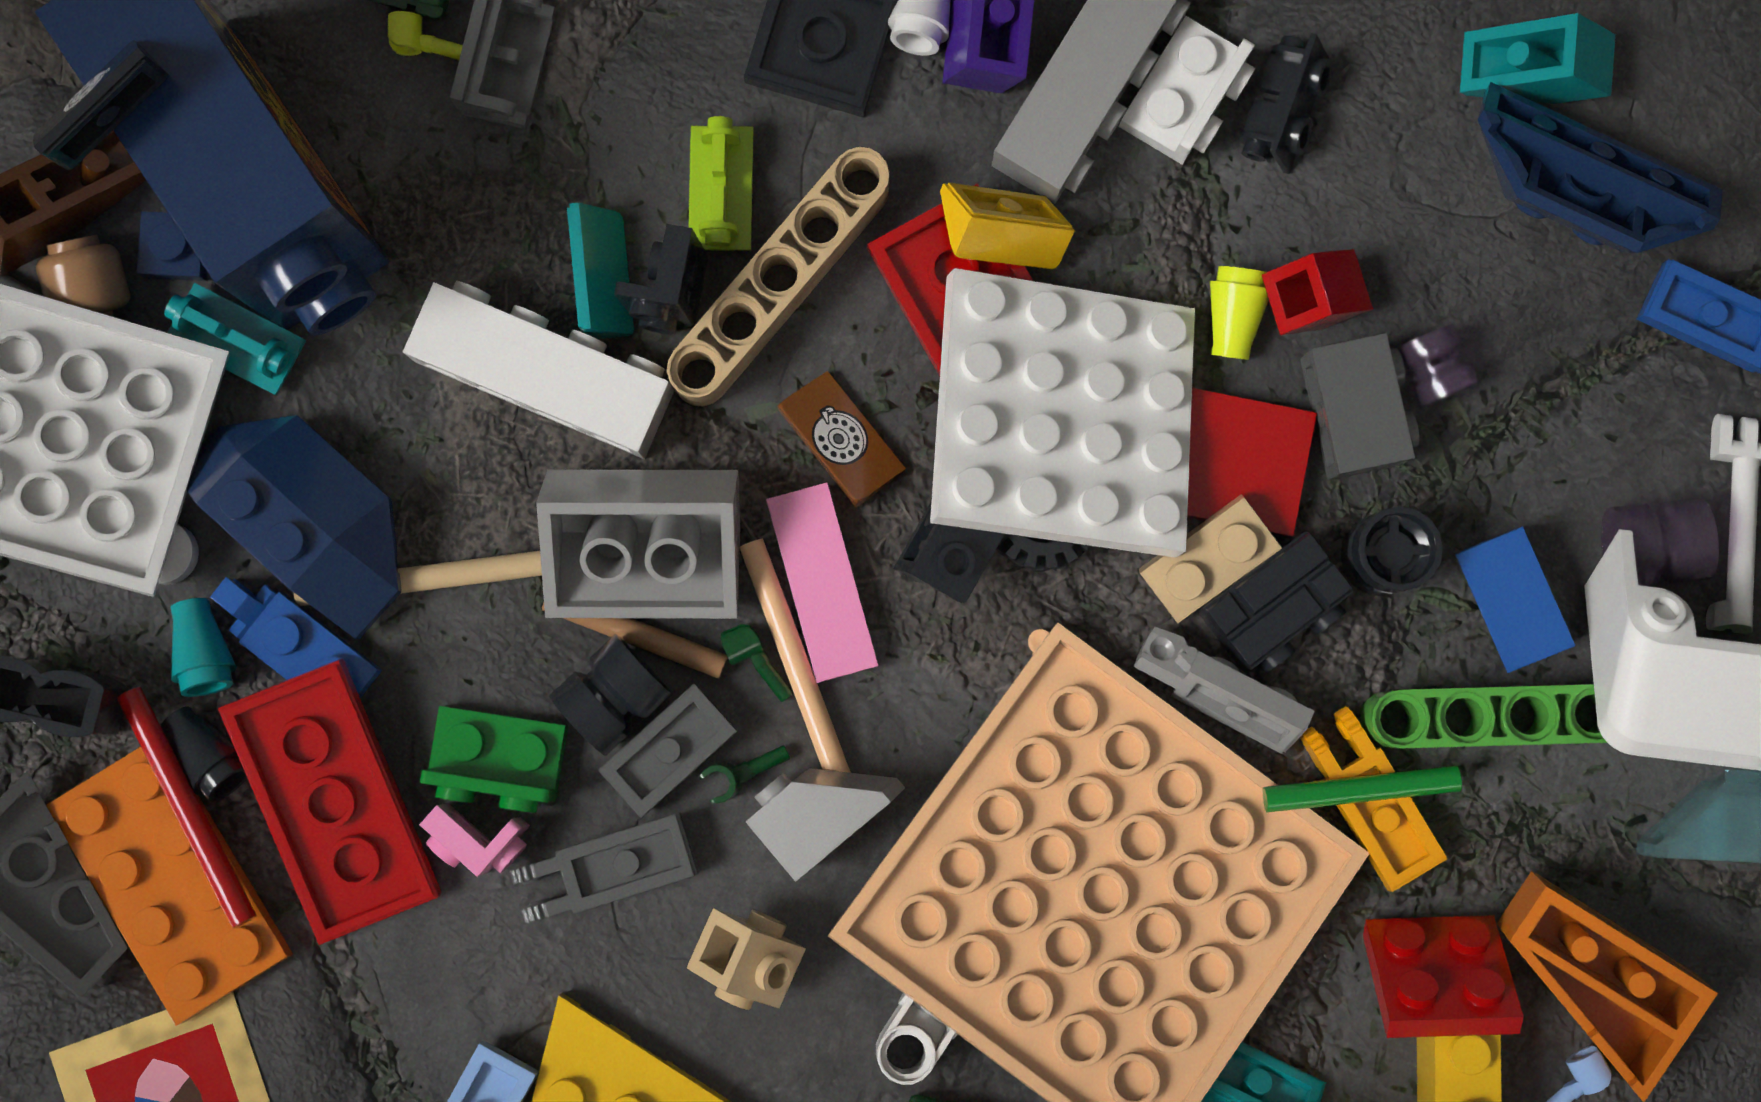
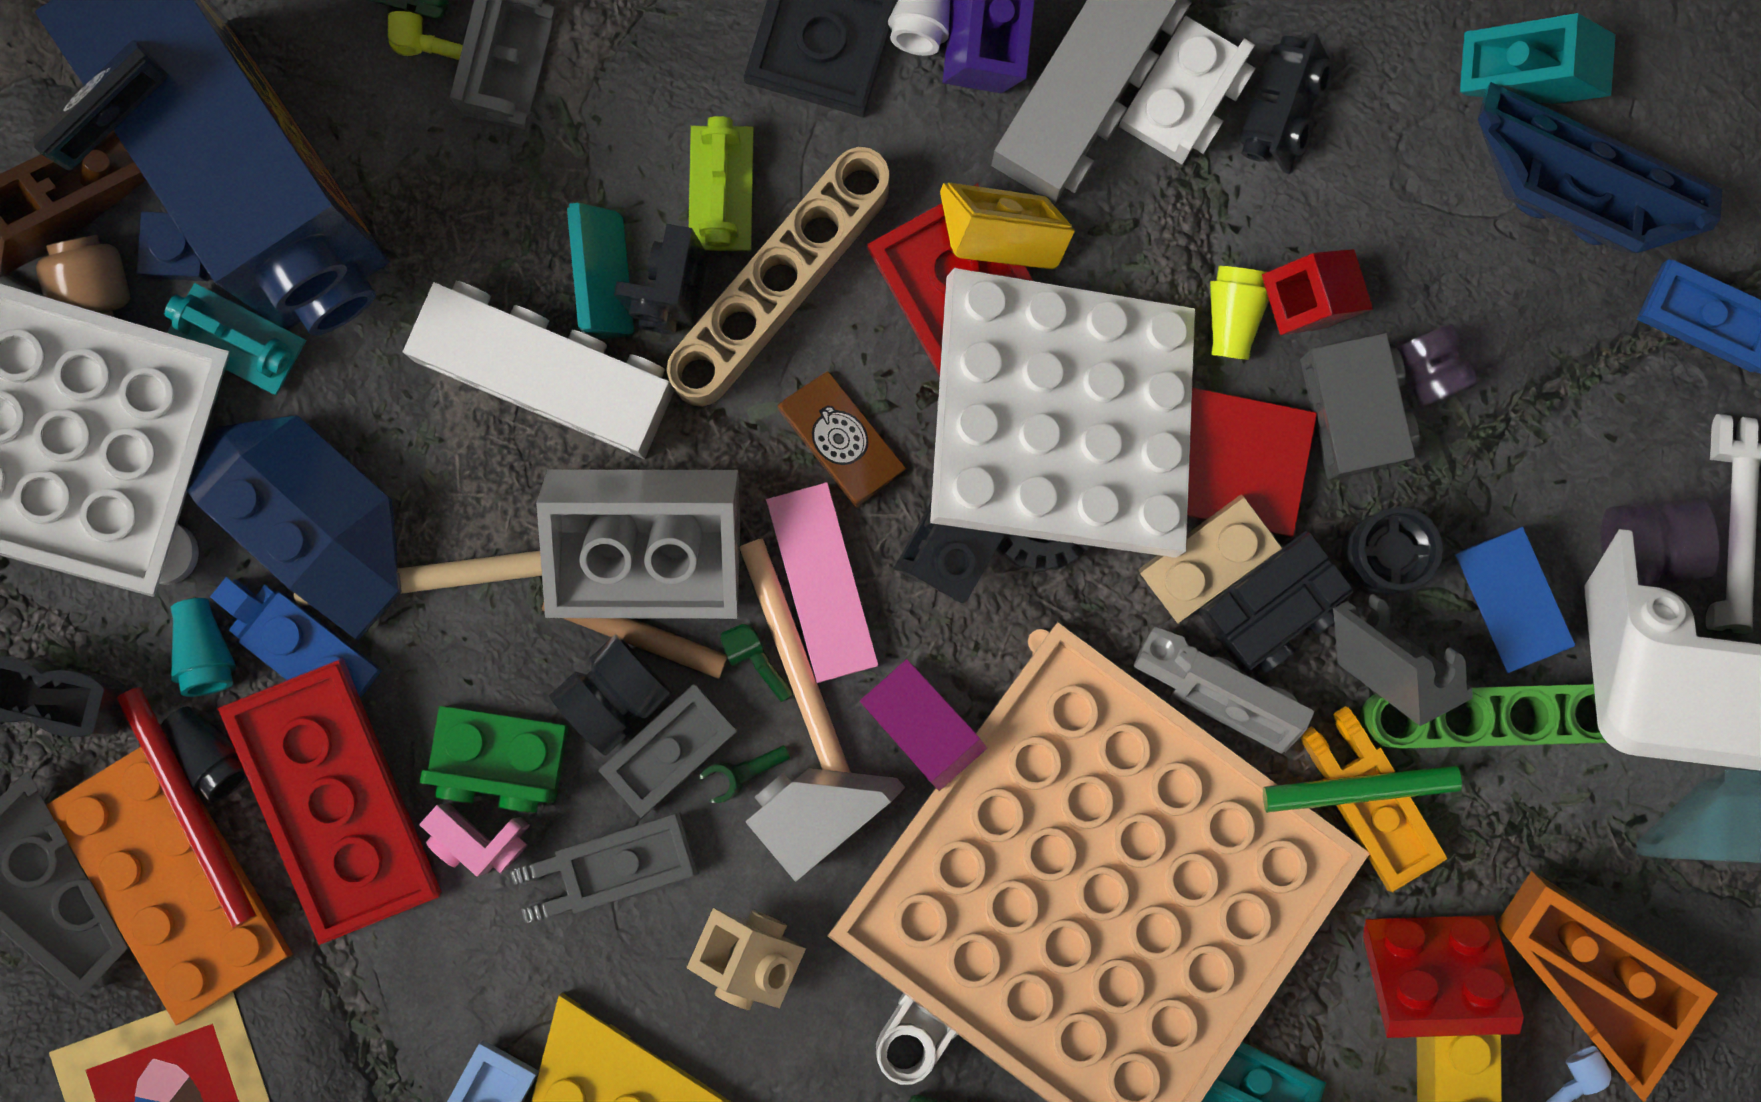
none -> magenta tile [860,659,988,791]
none -> dark grey hinge [1333,594,1473,726]

